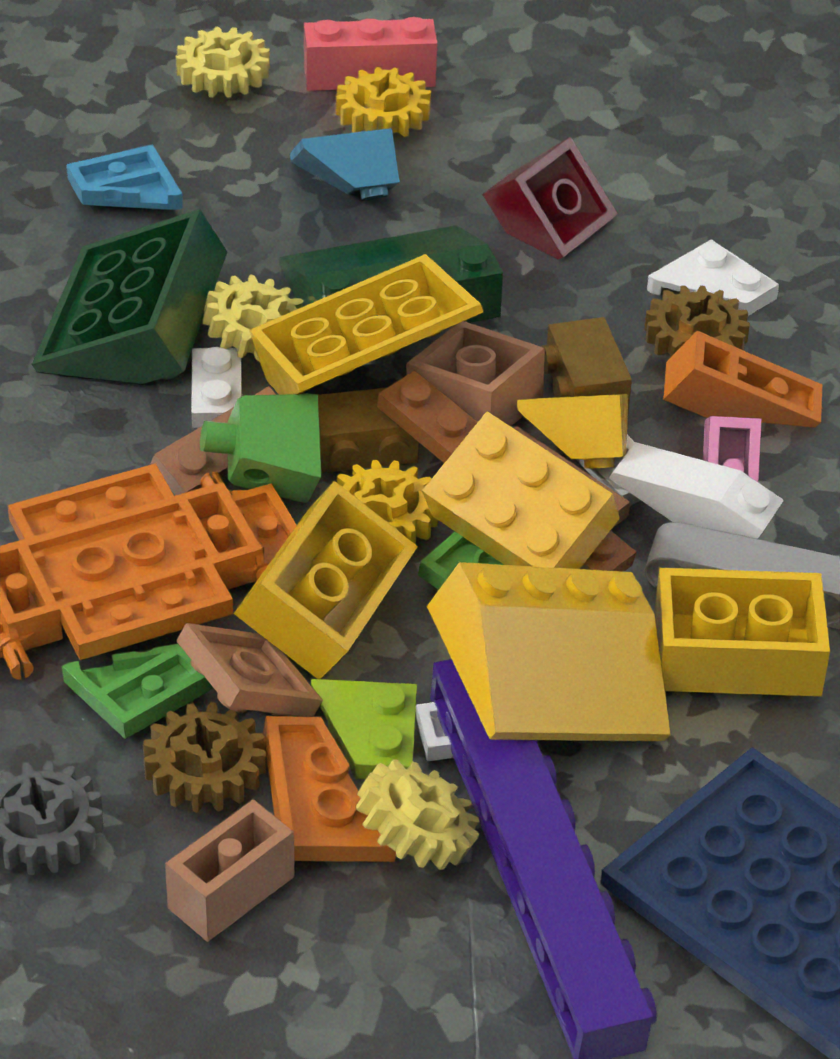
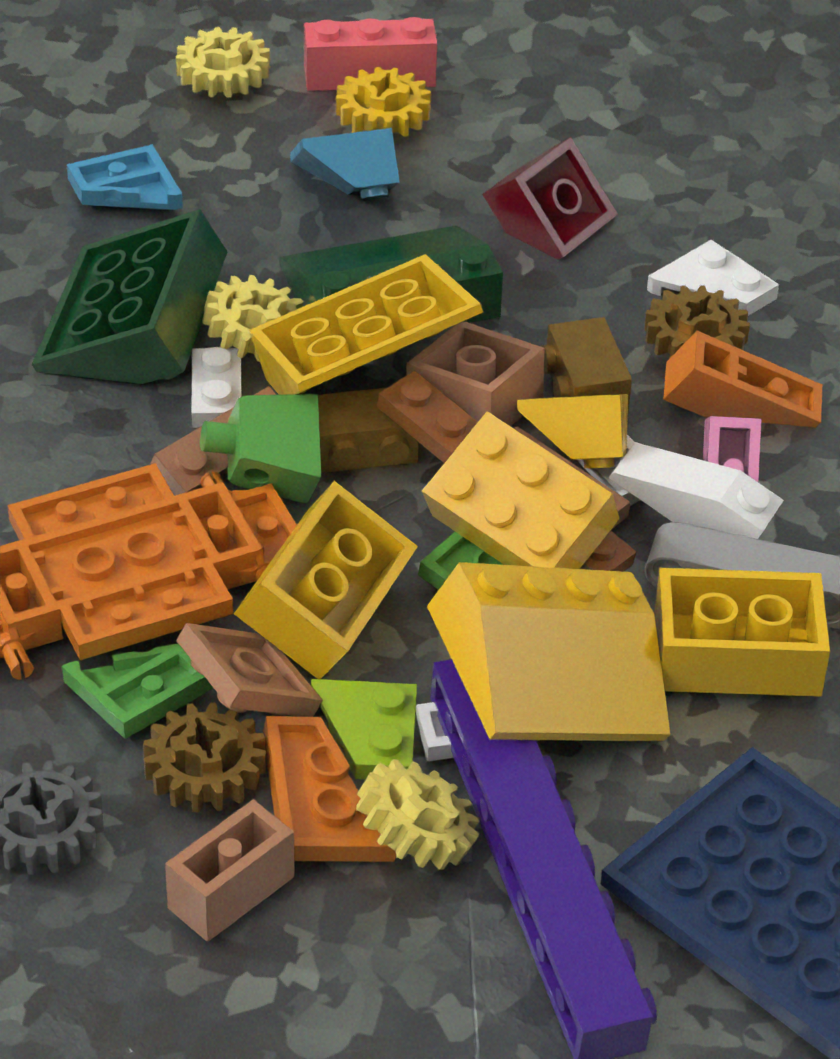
yellow gear [337,460,439,544] -> none

